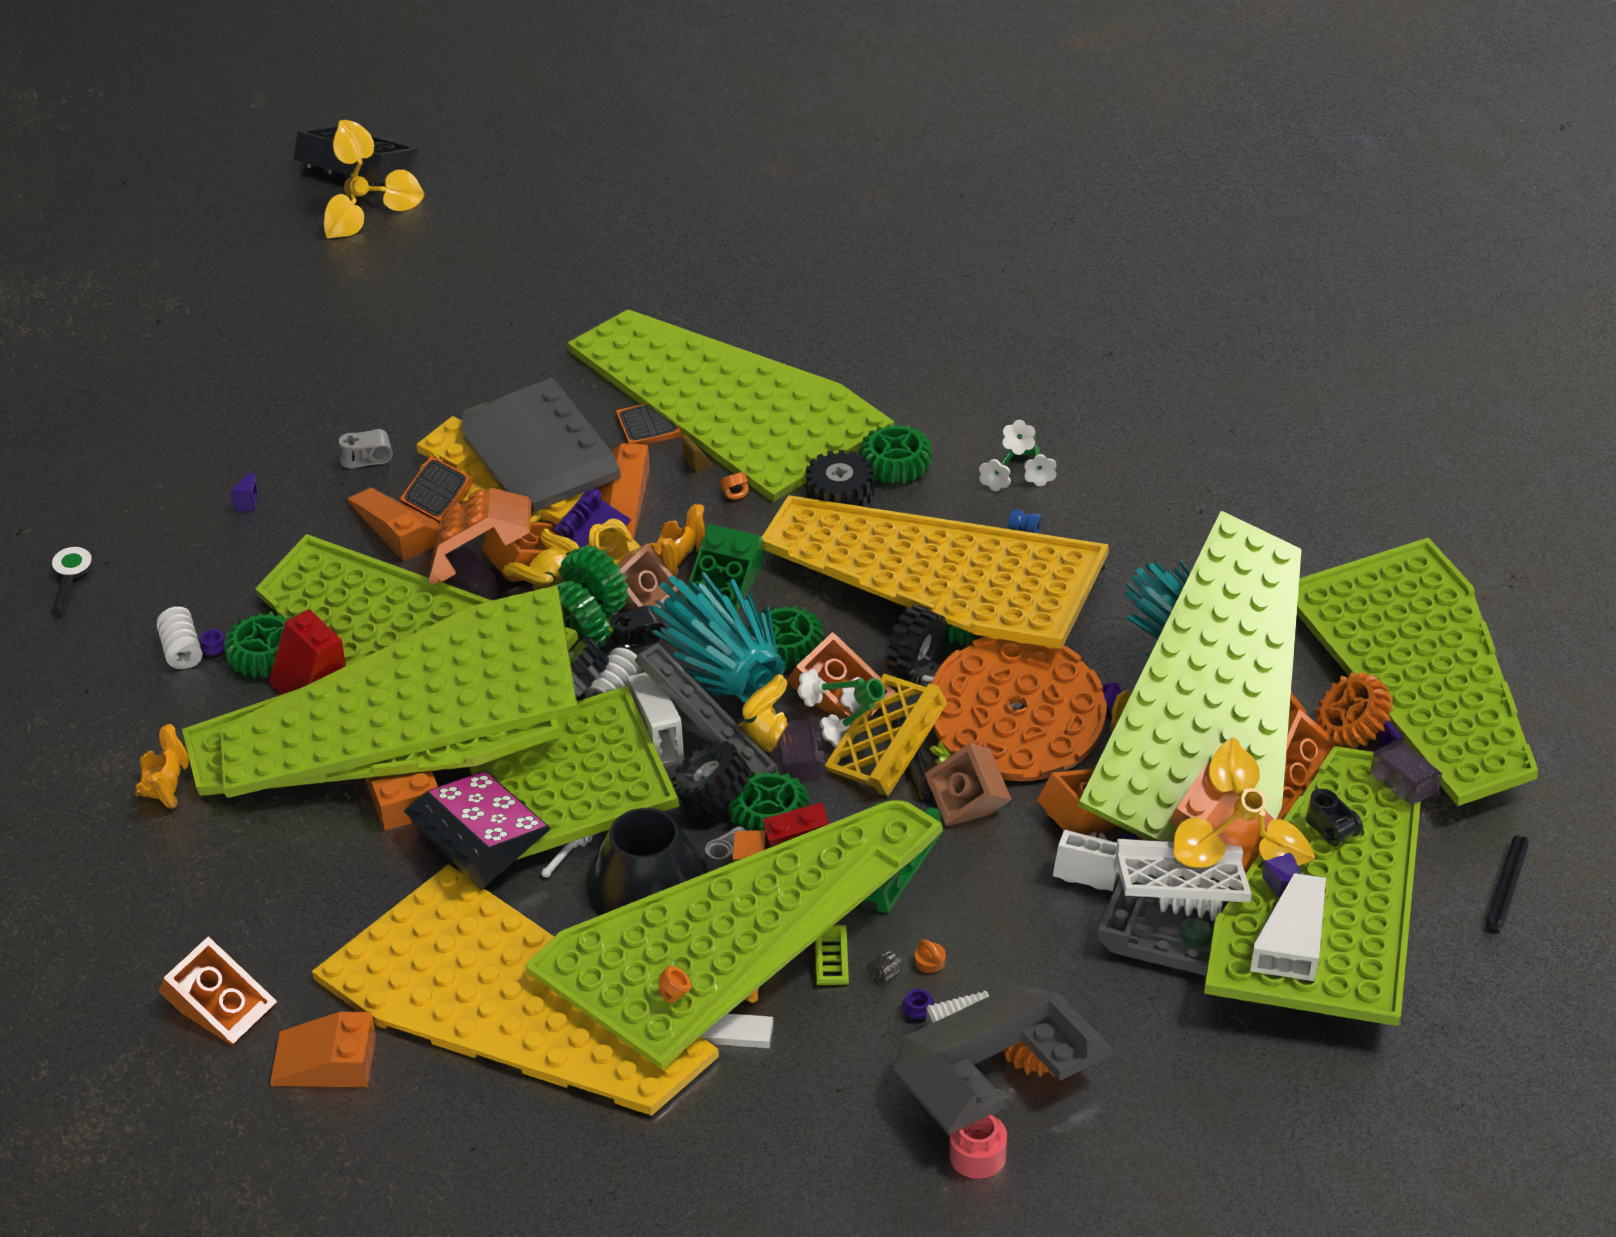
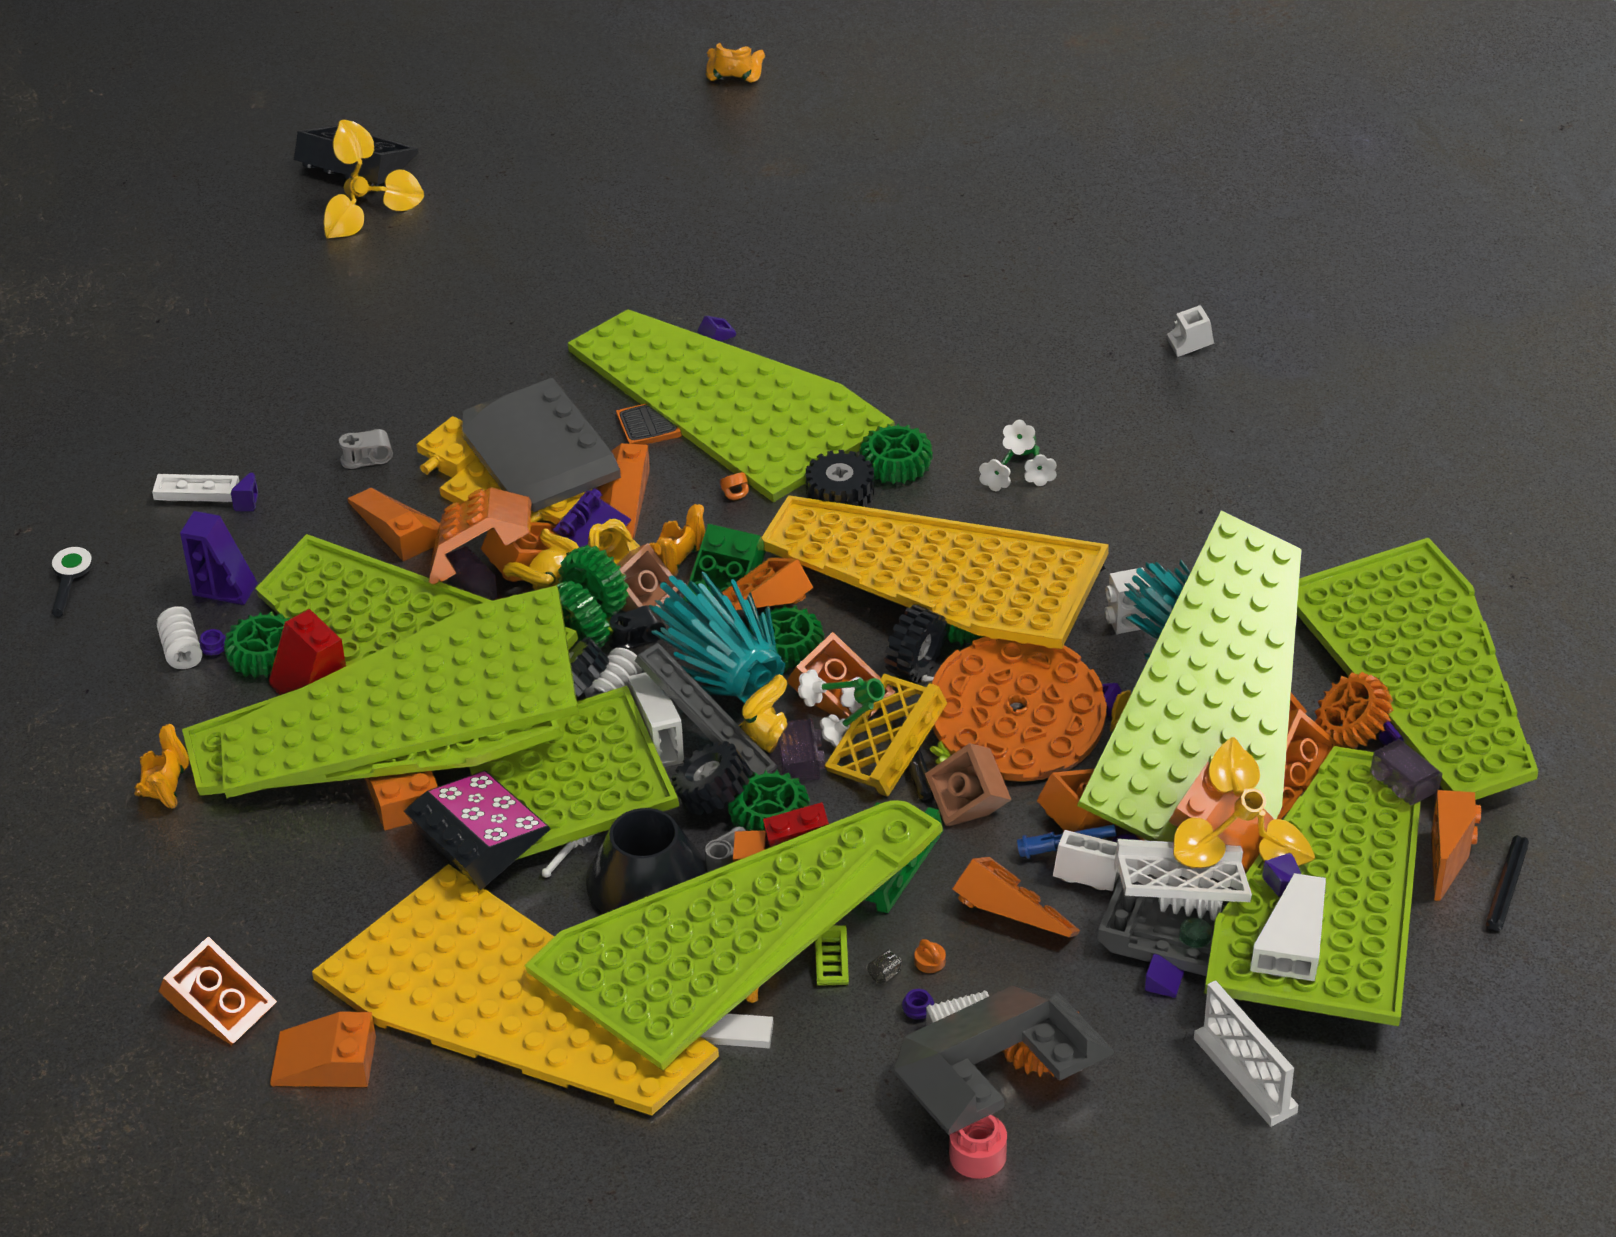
tile [400,456,475,523] -> none
orange tile [659,966,691,1003] -> none
pearl gold slope [682,435,712,472] -> none
blue wheel [1007,509,1042,534] -> none
black piece [1306,788,1363,847] -> none
none -> white plate [152,474,239,502]
none -> dark purple wedge [180,511,258,605]
none -> dark purple slope [697,316,737,342]
none -> light orange hair [706,43,765,83]
none -> orange slope [716,558,813,610]
none -> orange wedge [953,857,1080,937]
none -> blue pin [1017,824,1117,859]
none -> white brick [1104,567,1151,634]
none -> dark purple slope [1145,954,1184,998]
none -> white brick [1167,305,1214,357]
none -> white fence [1194,980,1298,1127]
none -> orange slope [1431,790,1481,901]

